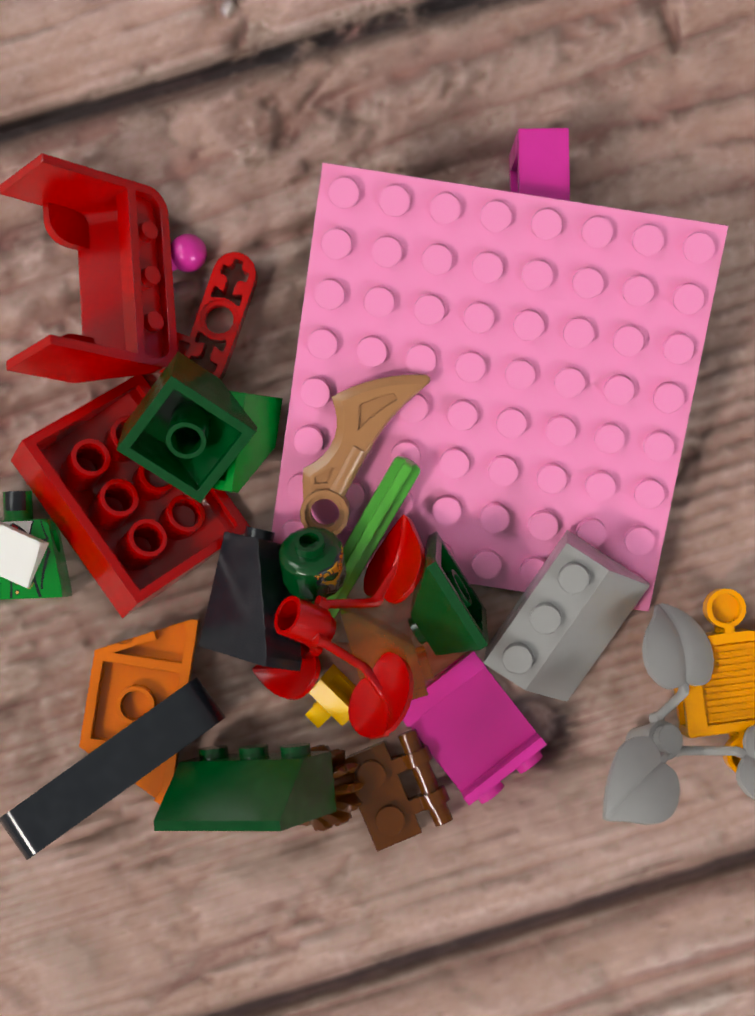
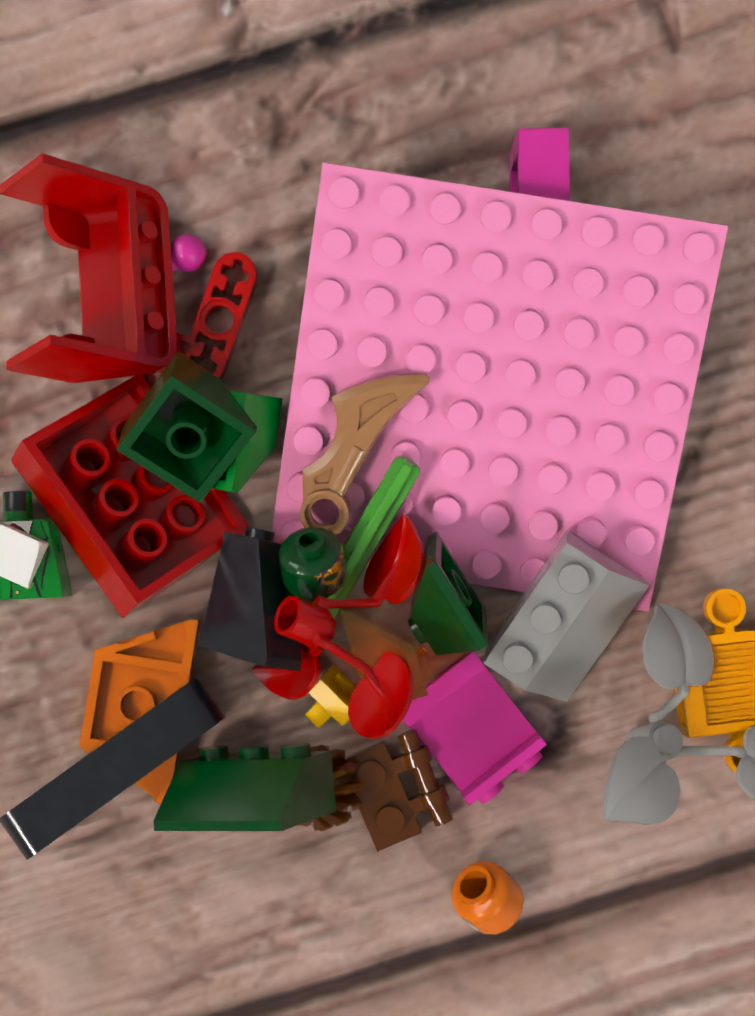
none -> orange head [451,861,524,935]

